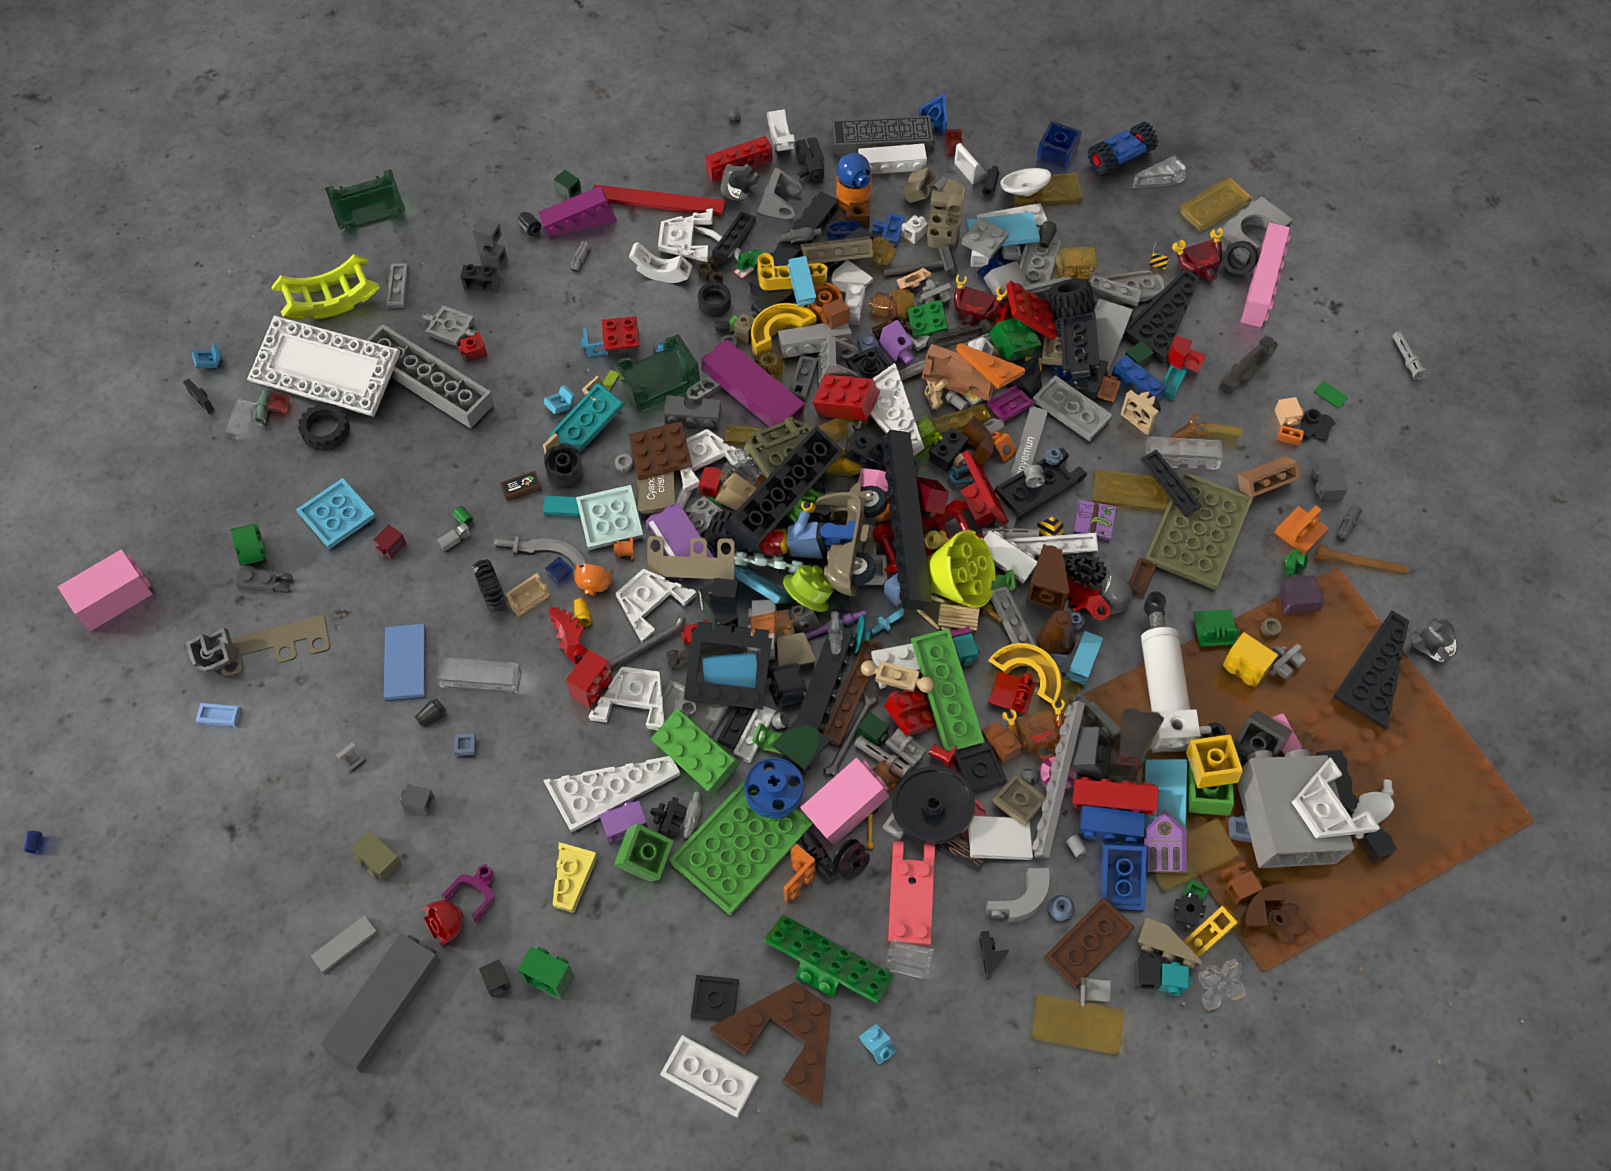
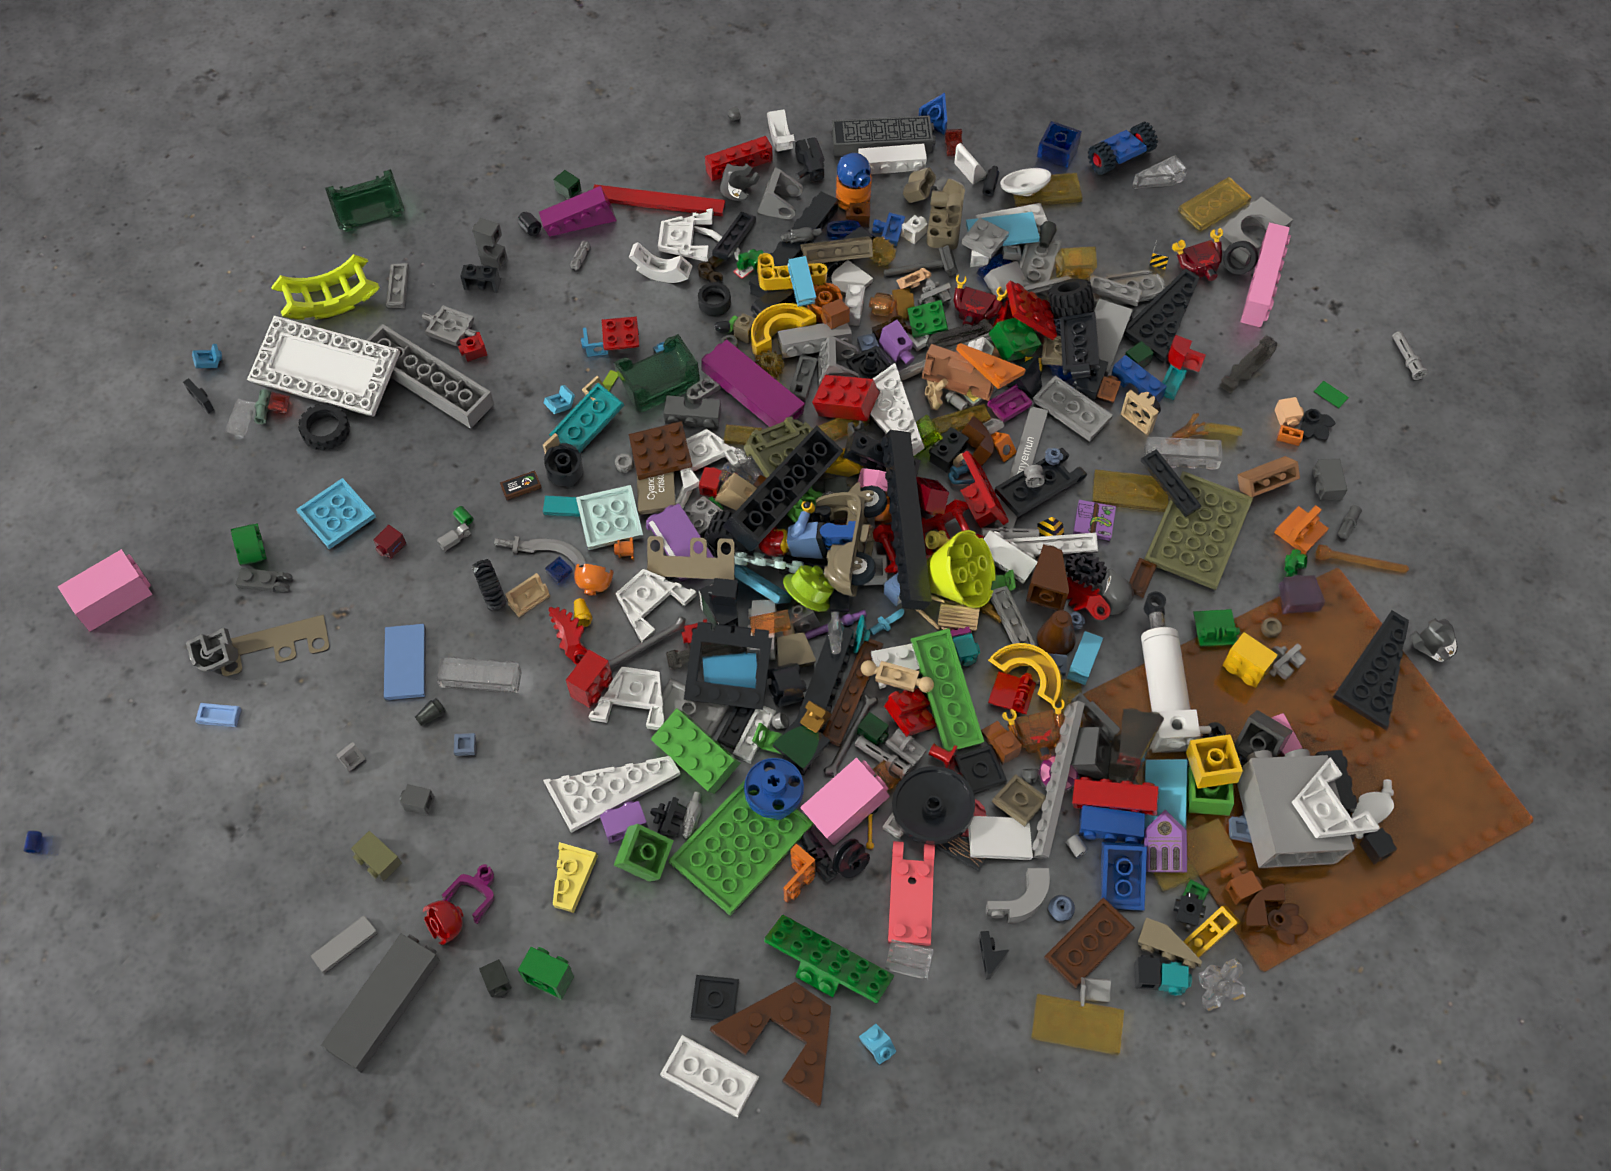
none -> pearl gold slope [800,701,832,733]

